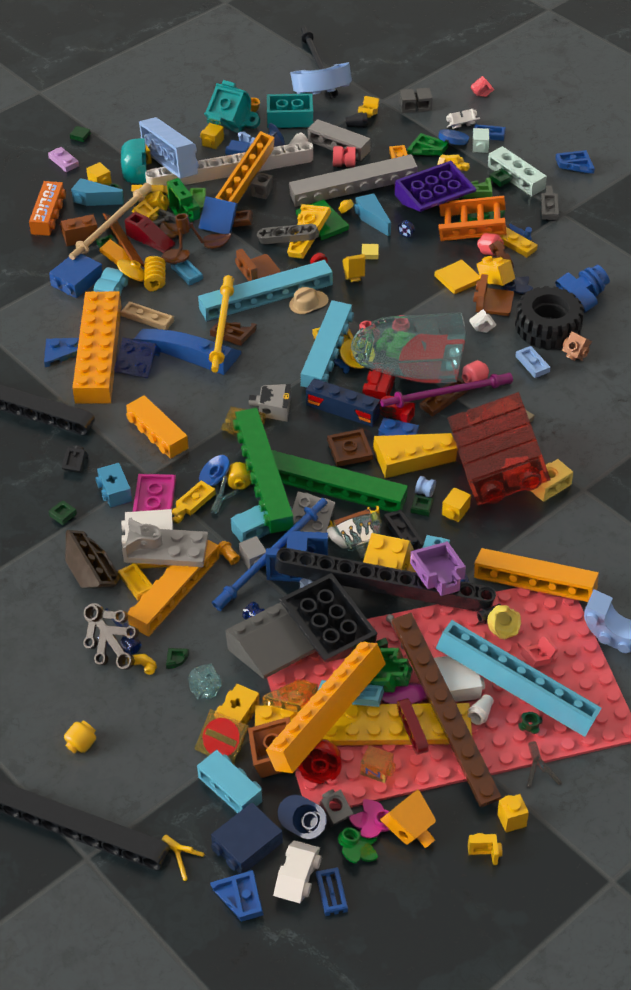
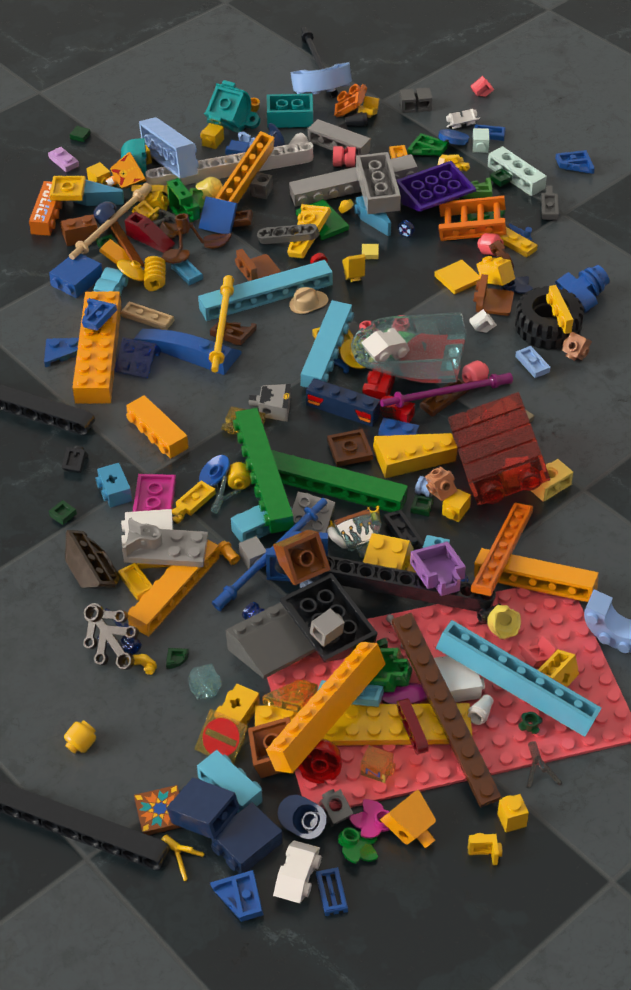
none -> yellow tile [49,176,86,201]
none -> blue wing [82,298,117,331]
none -> dark blue hair [93,201,118,226]
none -> light orange torso [106,152,147,189]
none -> tile [134,785,181,835]
none -> dark blue brick [166,777,240,839]
none -> light yellow hair [196,177,223,200]
none -> dark orange slope [273,530,330,585]
none -> light grey brick [310,608,344,647]
none -> orange slope [334,84,367,117]
none -> light grey brick [356,152,401,214]
none -> white brick [361,328,410,364]
none -> nougat brick [425,466,457,501]
none -> orange tile [471,503,533,596]
none -> yellow brick [538,649,579,687]
none -> yellow plate [546,285,573,334]

